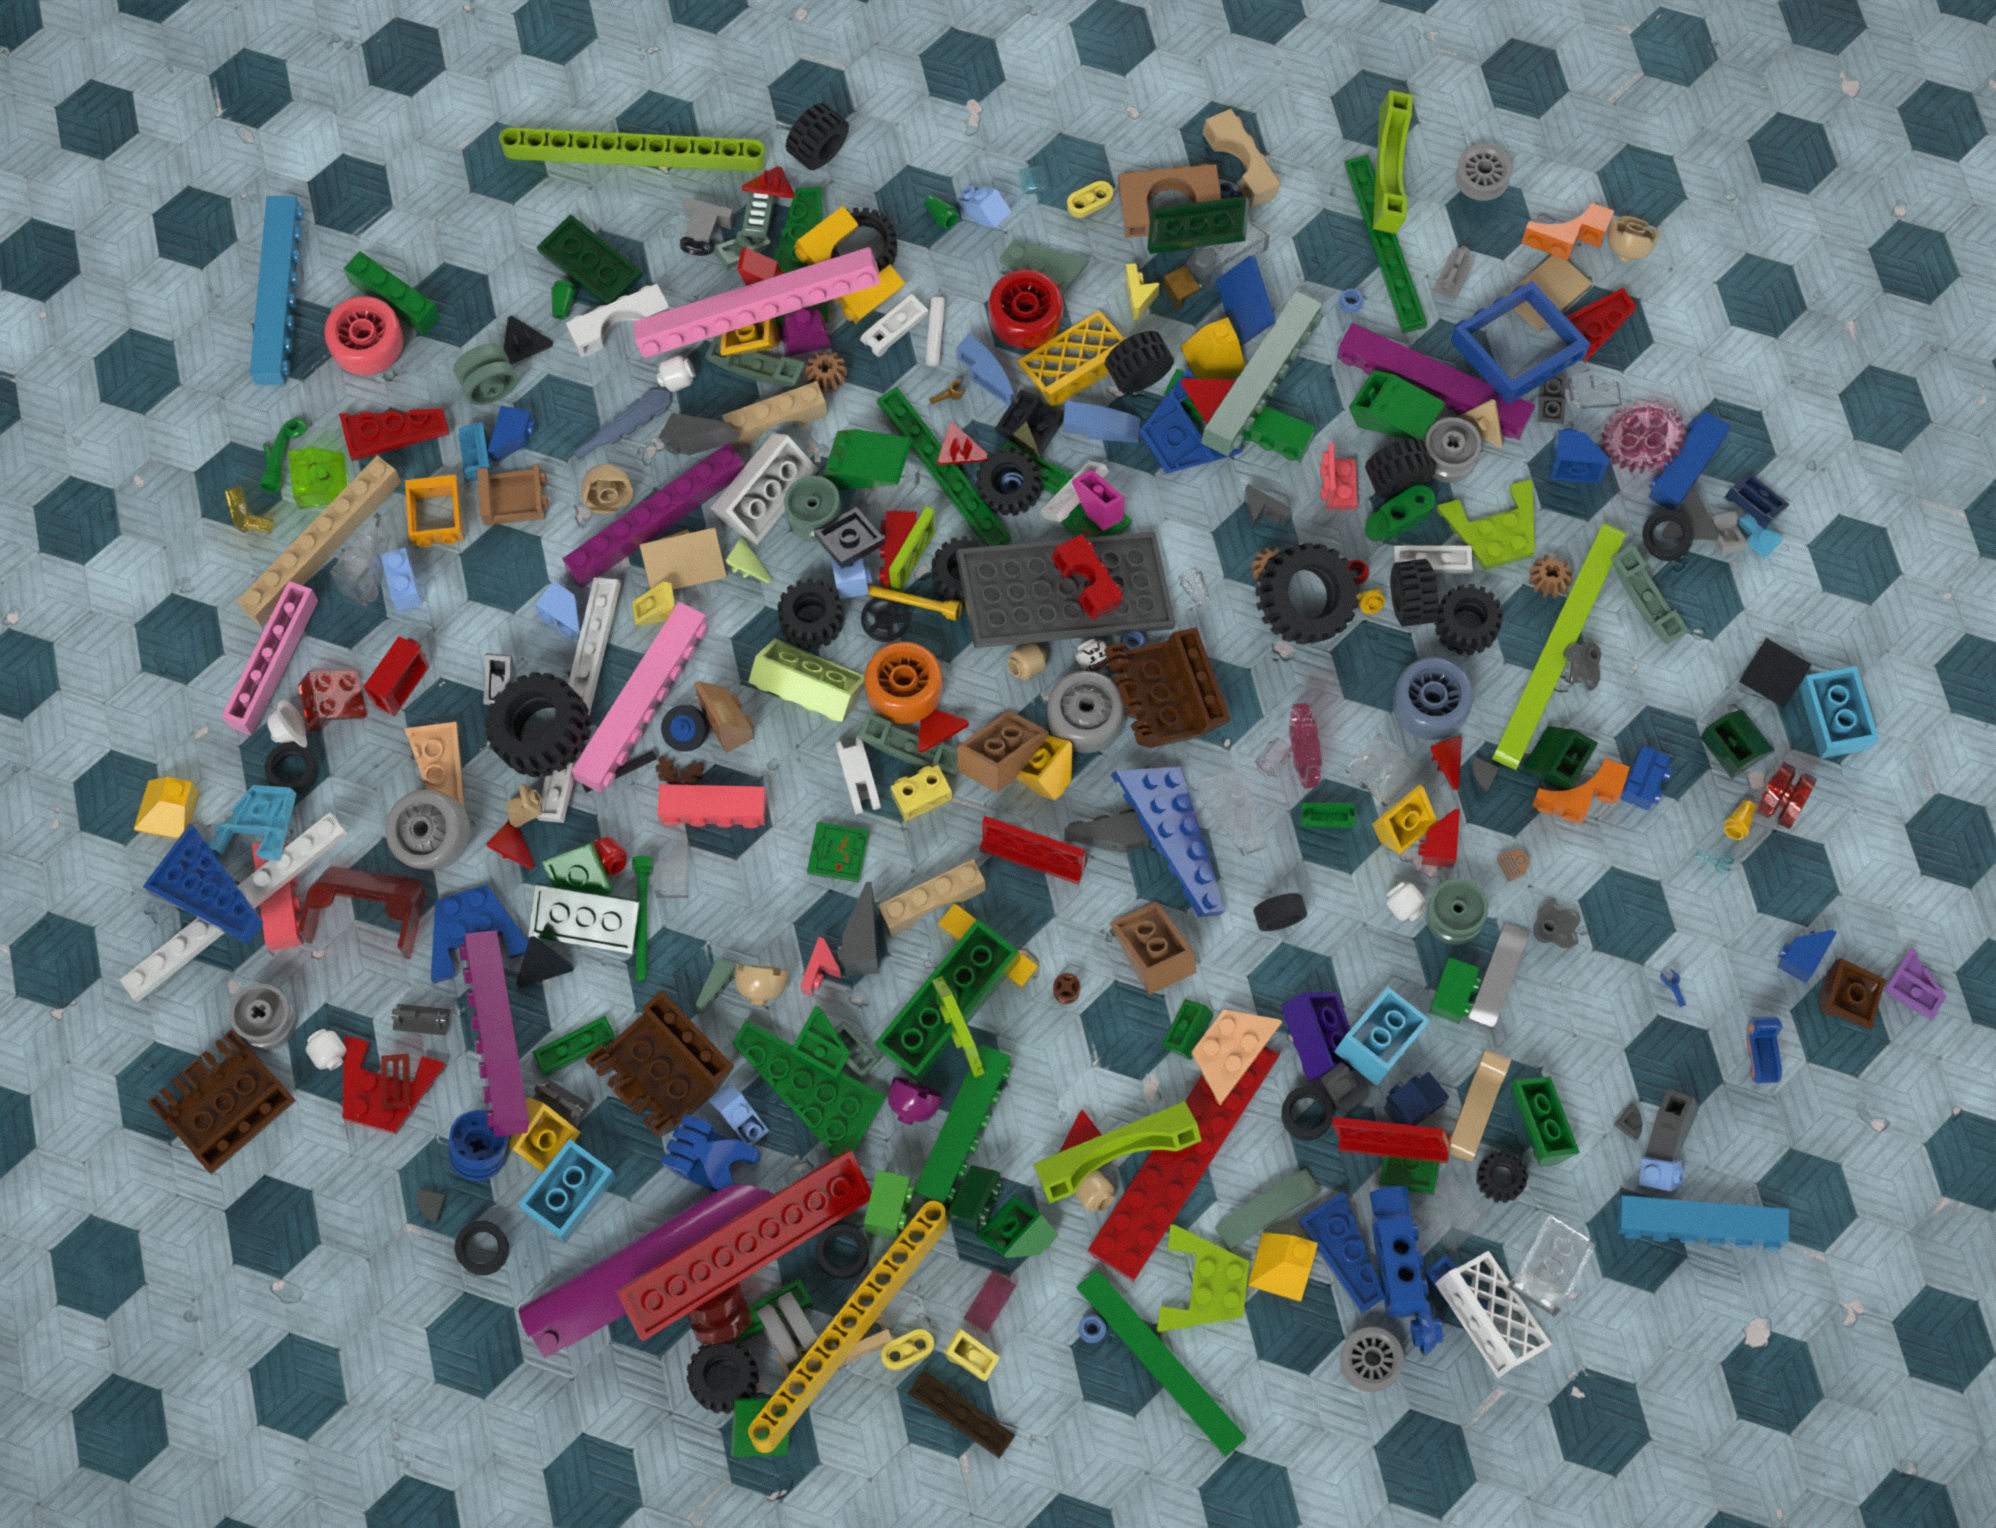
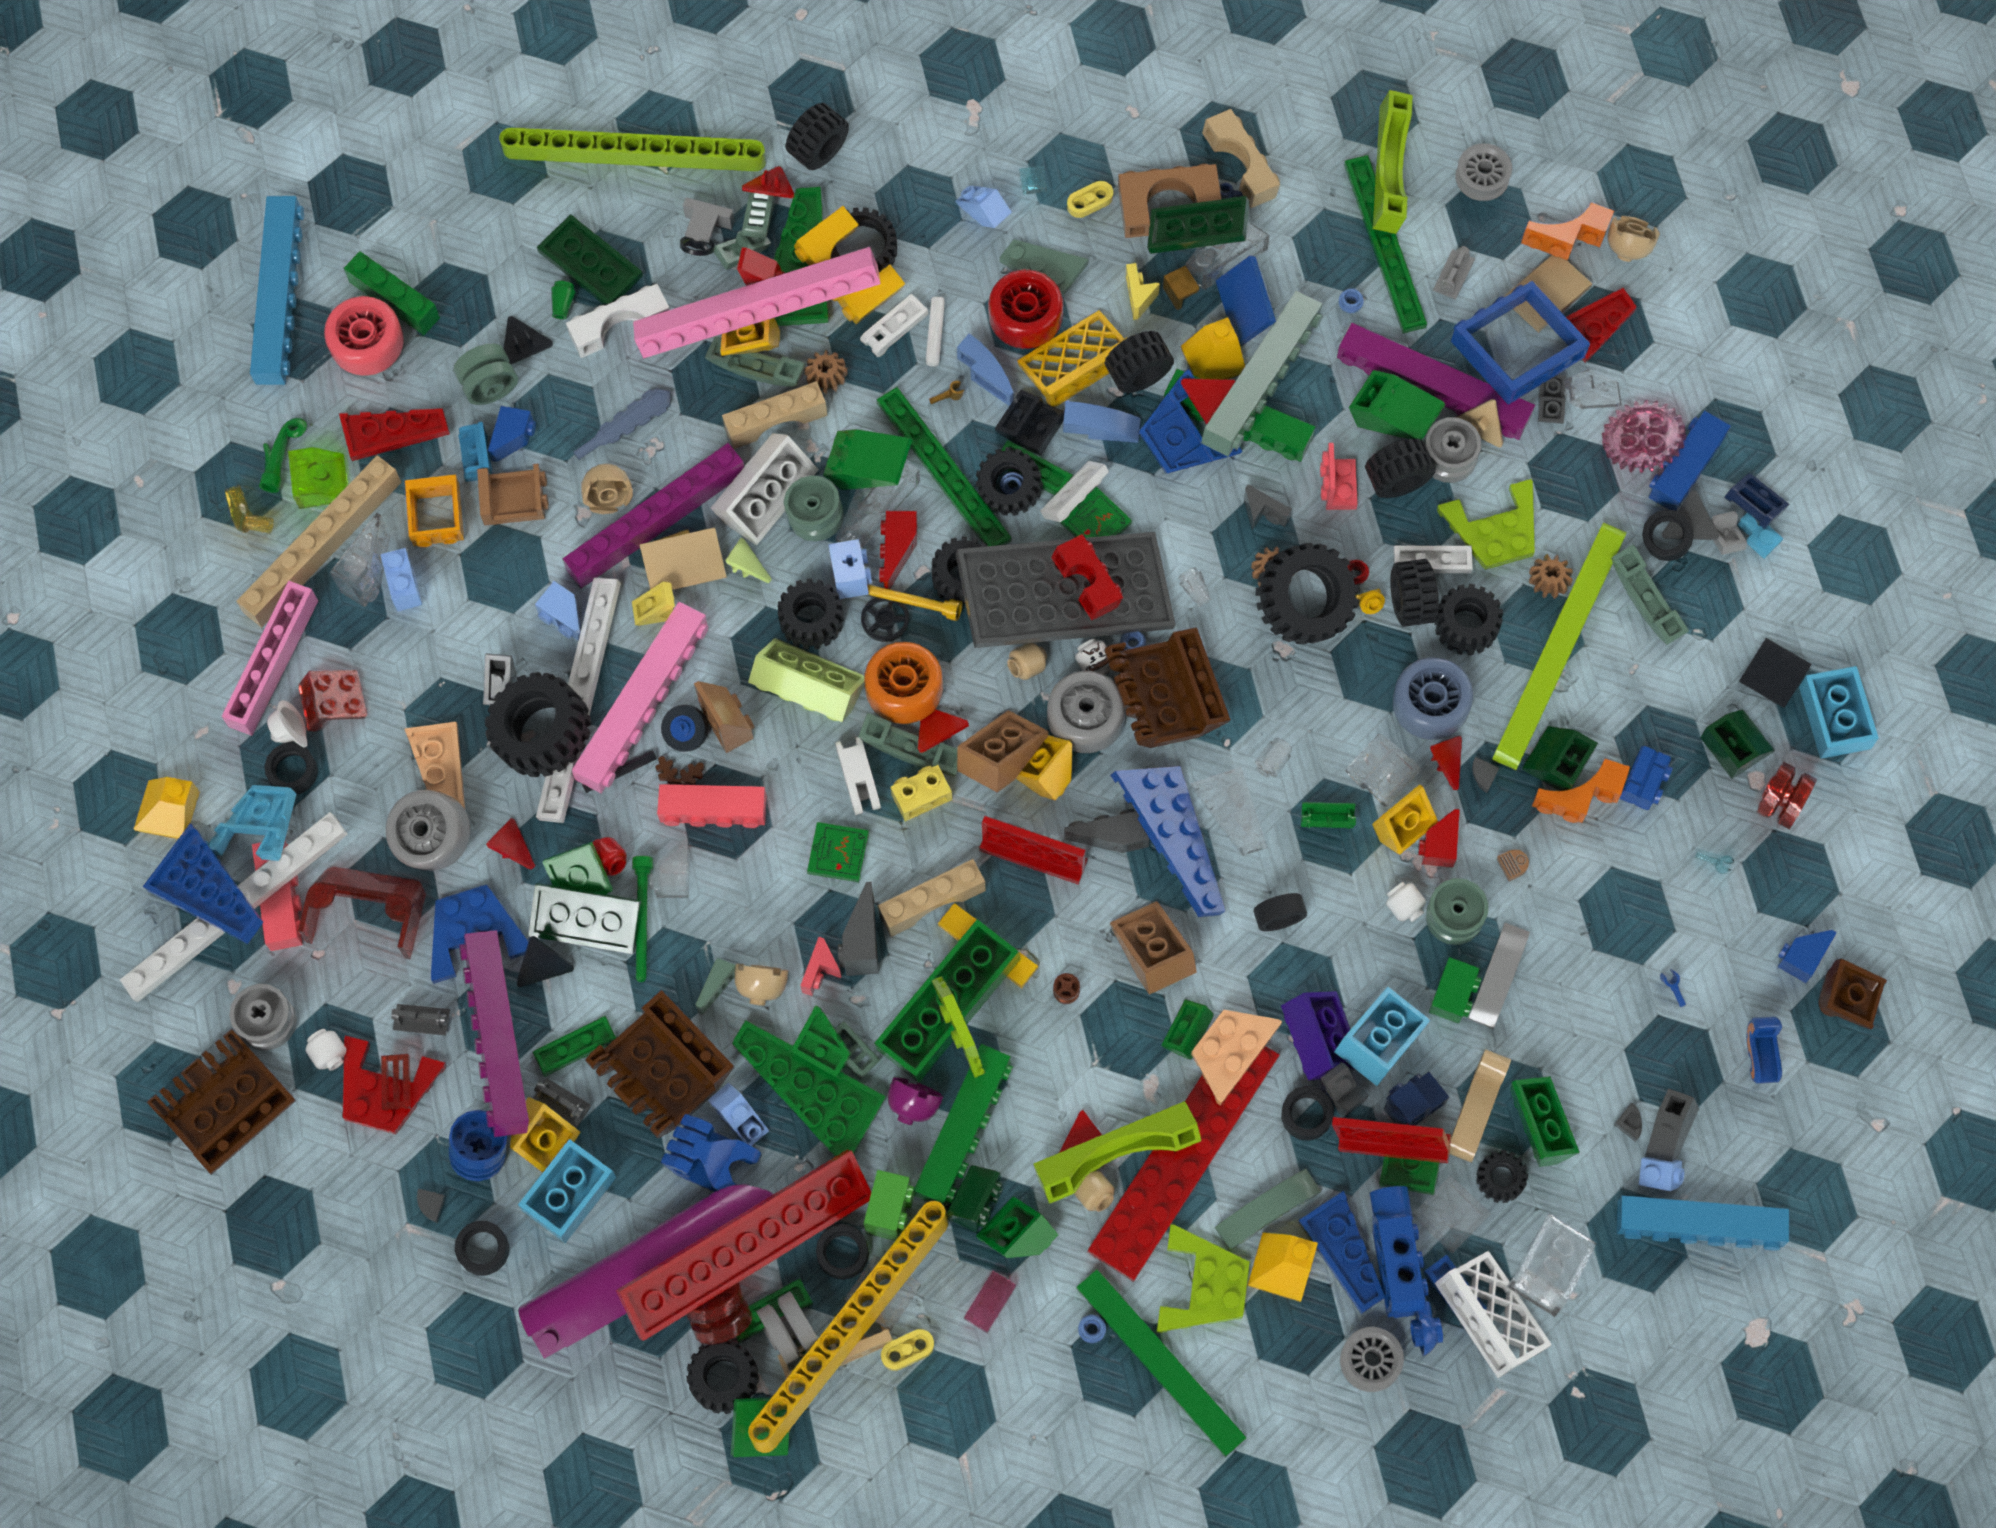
red window [363,636,429,717] -> none
tan bracket [506,784,542,827] -> none
white head [656,355,696,392] -> none
dark grey slope [658,413,740,455] -> none
magenta torso [781,309,832,357] -> none
black plate [814,507,885,569] -> none
lime tile [889,506,936,592] -> none
dark brown tile [908,1371,1015,1460] -> none
green cone [924,195,959,229] -> none
piece [937,423,988,465] -> none
light yellow slope [944,1328,1000,1382] -> none
olive piece [1013,422,1041,459] -> none
dark pink slope [1072,469,1125,531] -> none
clear pink gear [1289,703,1322,789] -> none
green piece [1364,485,1435,542] -> none
dark grey plate [1533,899,1580,948] -> none
blue slope [1549,428,1609,484] -> none
dark grey plate [1563,642,1601,691] -> none
yellow cone [1724,800,1756,840] -> none
medium lavender wing [1883,947,1946,1021] -> none

